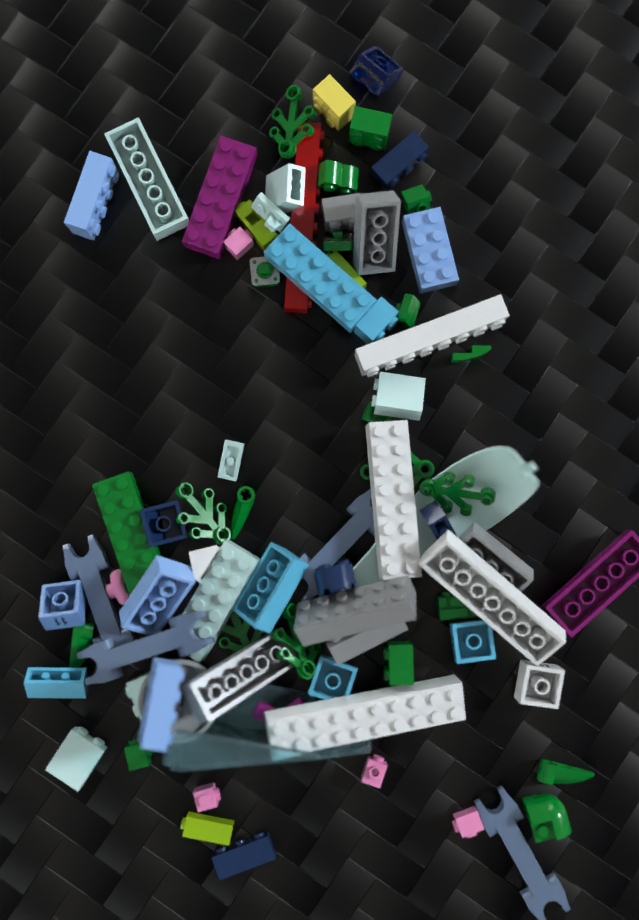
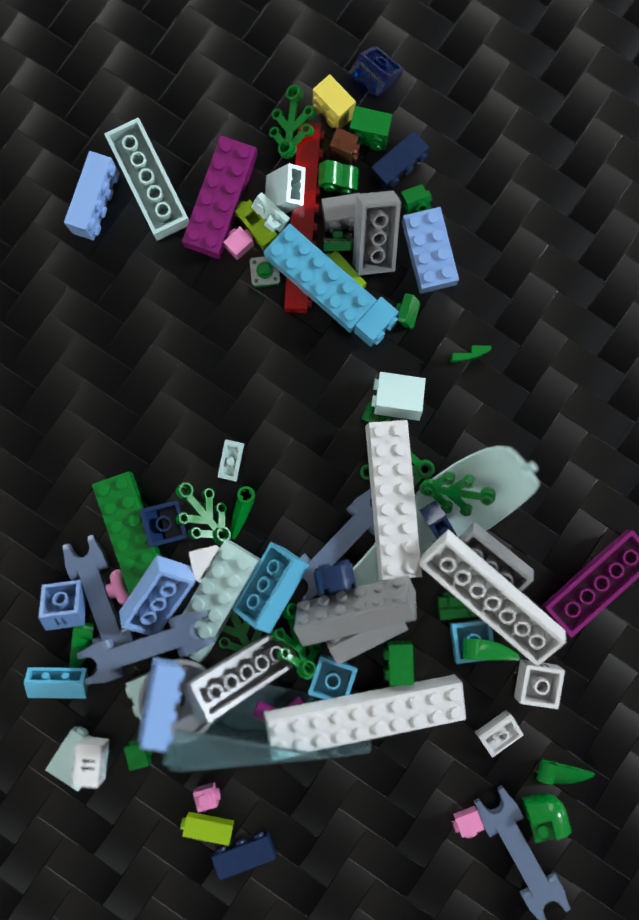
white brick [354,294,510,377] -> none
bright pink brick [361,754,388,788] -> none
none -> white brick [71,736,110,788]
none -> copper brick [329,128,360,165]
none -> green piece [463,639,520,660]
none -> white slope [475,710,523,758]

